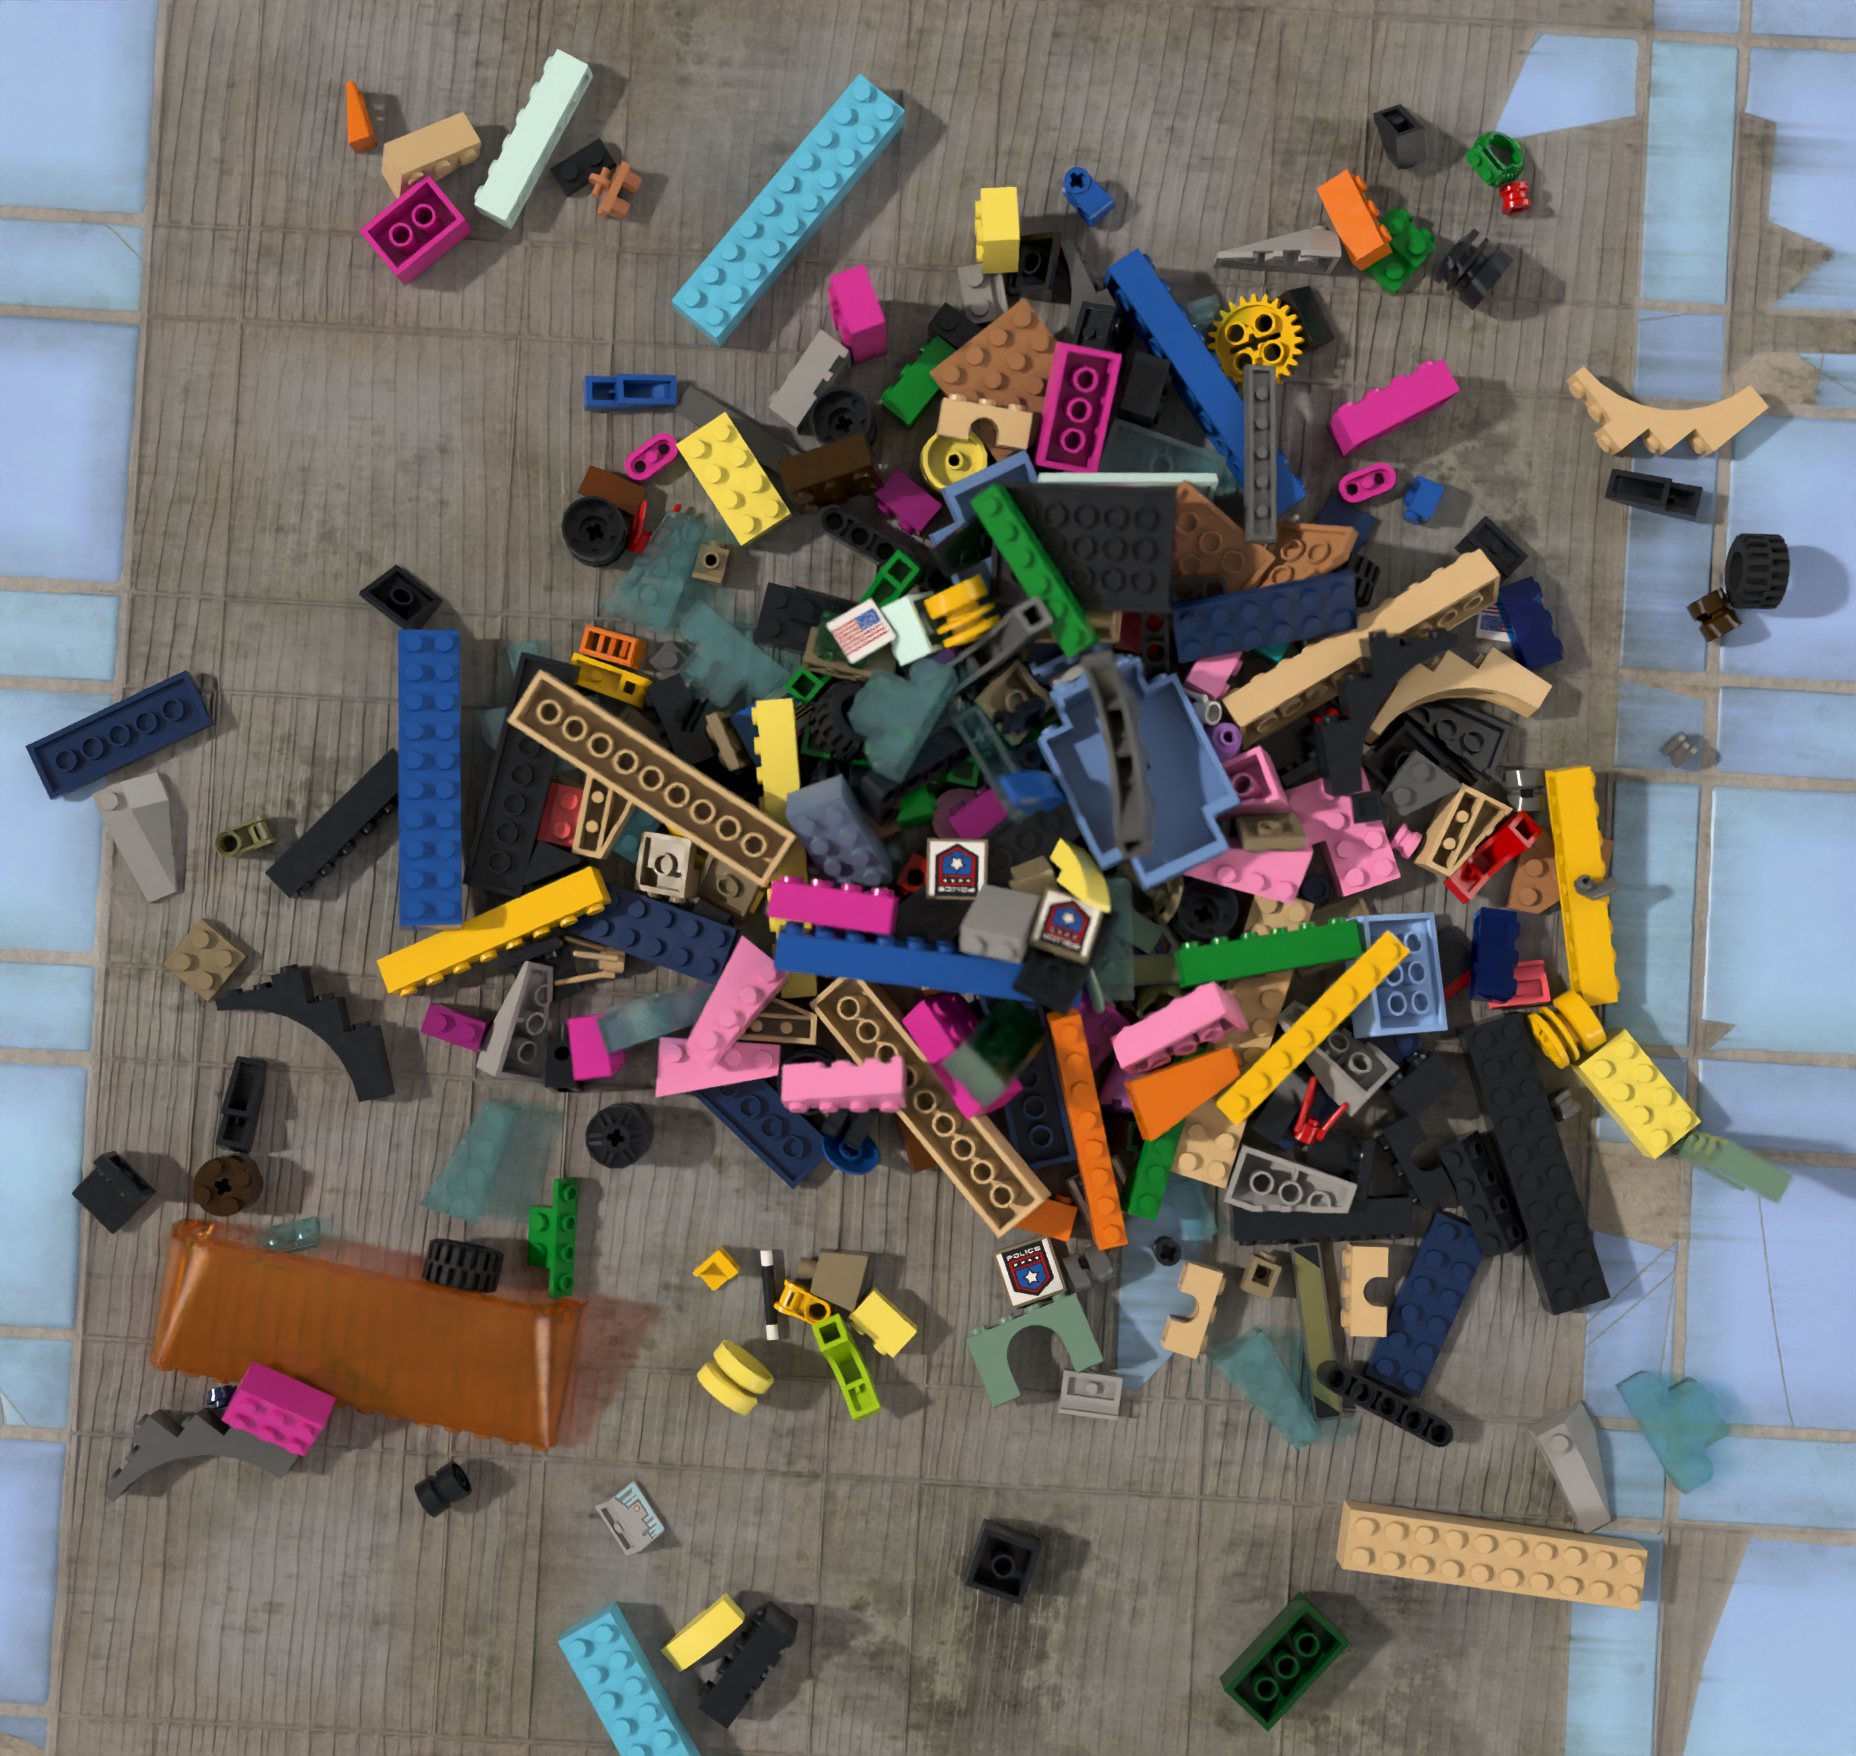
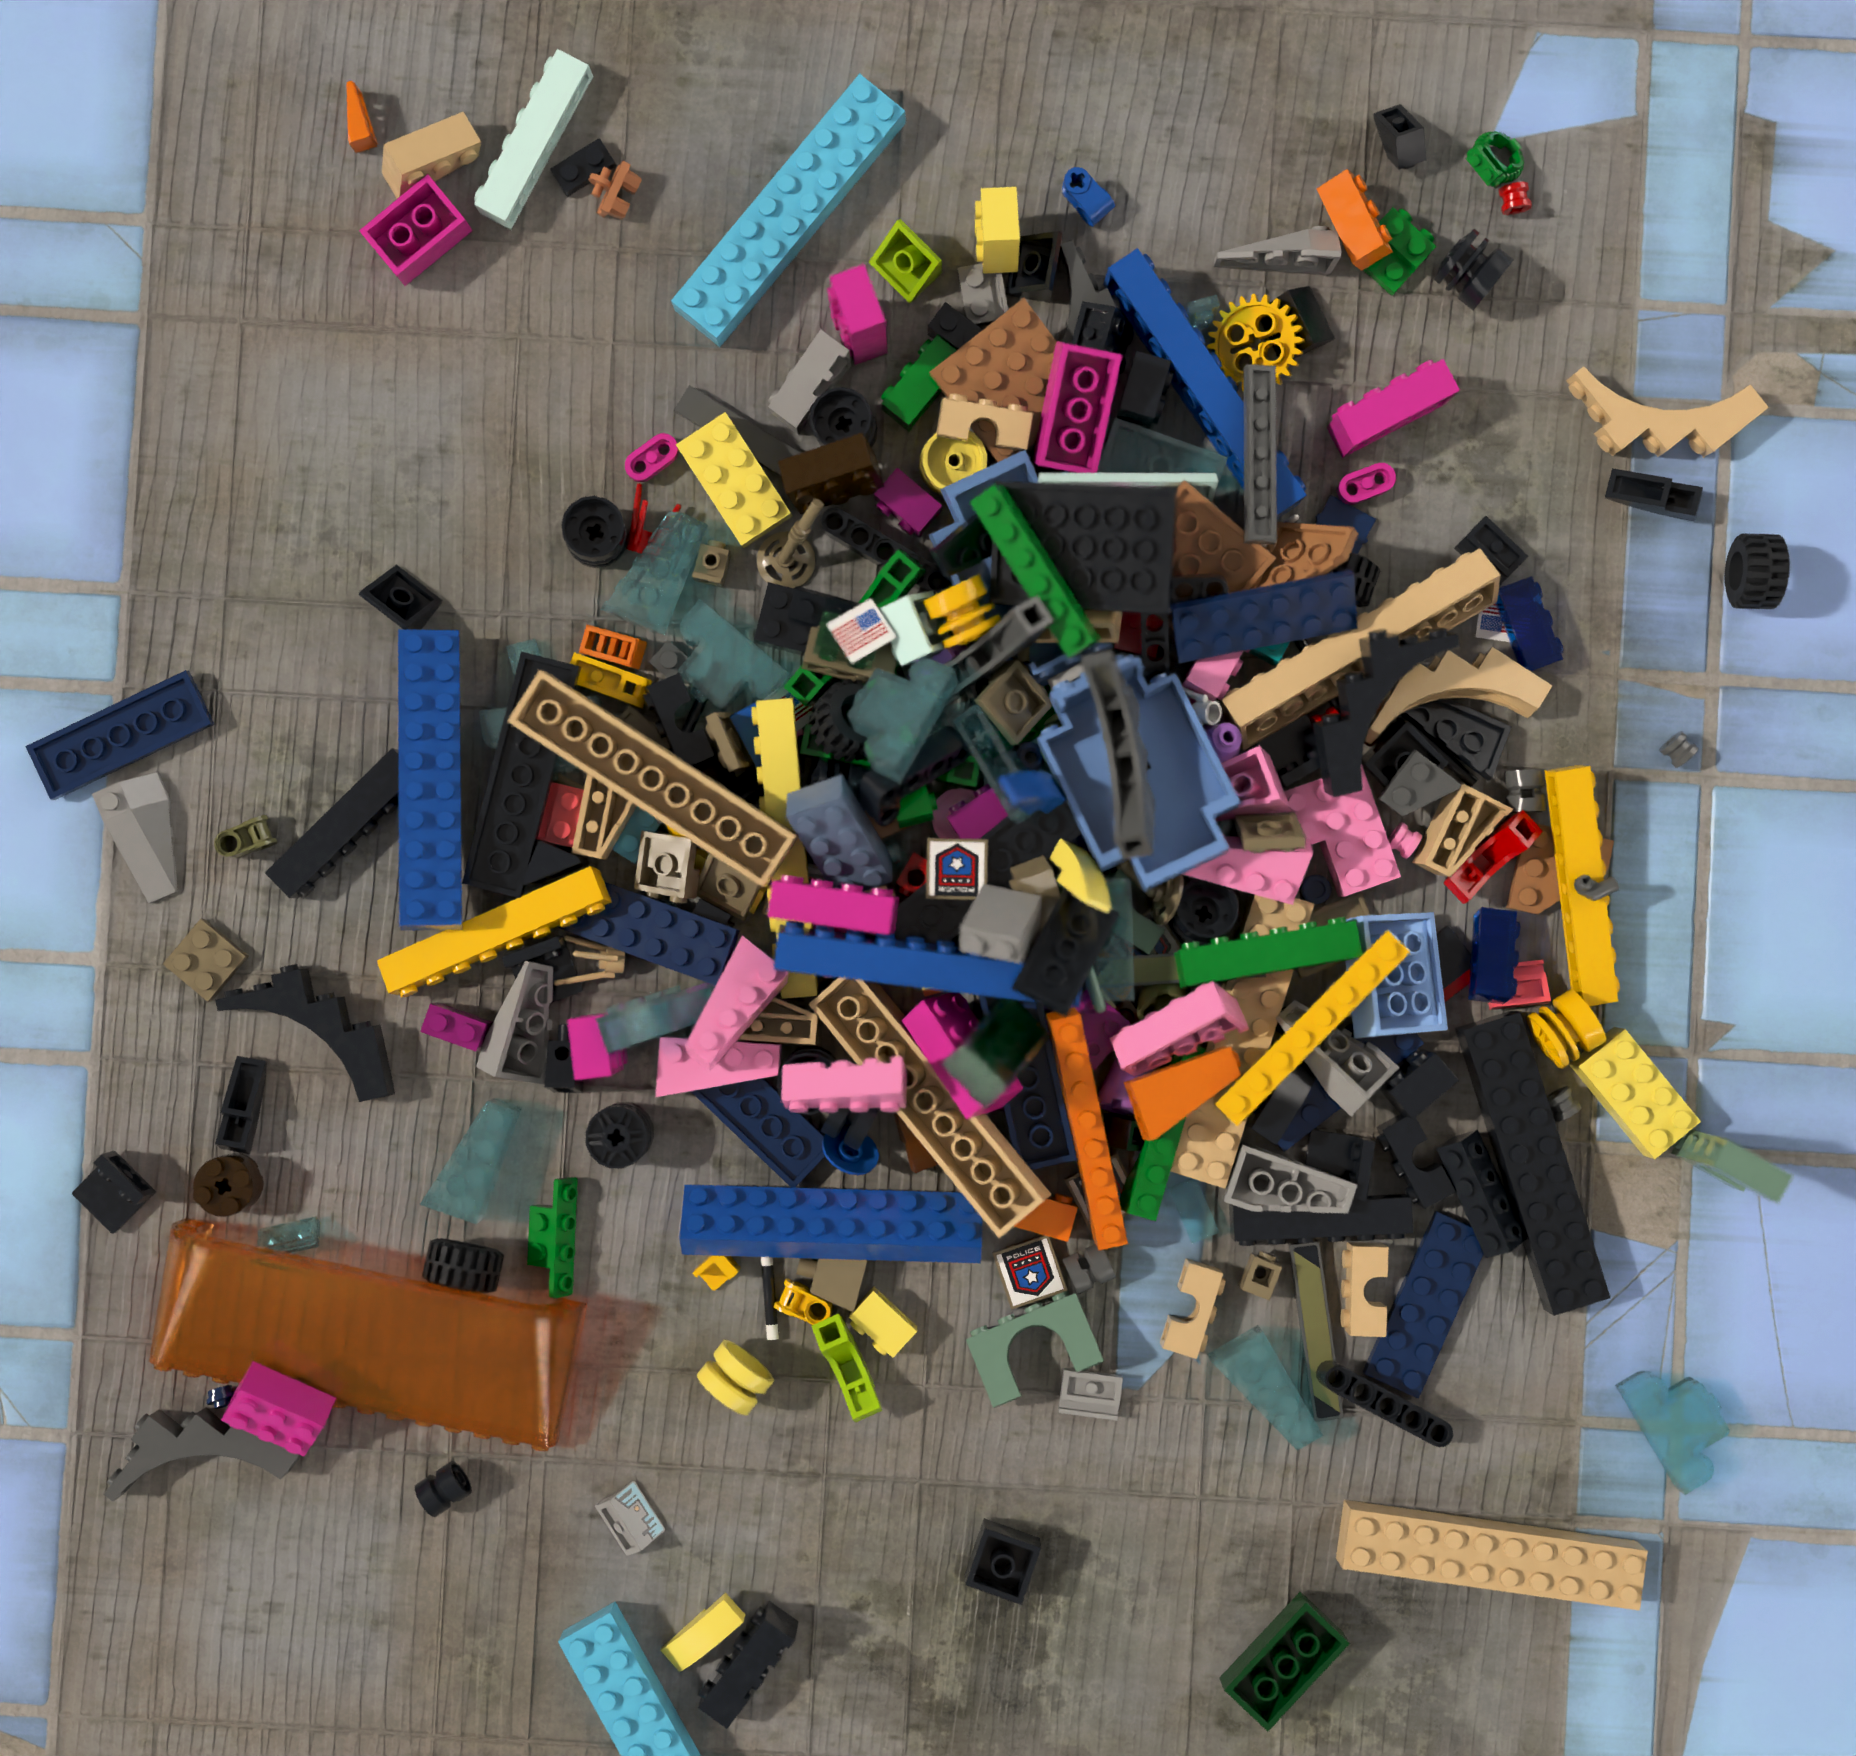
reddish brown slope [577,465,647,518] -> none
blue slope [583,374,677,411] -> none
black plate [991,695,1047,735] -> none
tile [1028,887,1103,964] -> none
black bush [1152,1235,1182,1266] -> none
red plant [1292,1076,1348,1145] -> none
black plate [1349,790,1385,824] -> none
blue brick [1402,475,1445,525] -> none
light grey wedge [1528,1401,1611,1534] -> none
dark brown wheel [1686,588,1742,643] -> none
none -> blue brick [679,1184,982,1263]
none -> dark tan dish [757,499,824,589]
none -> lime slope [869,219,942,303]

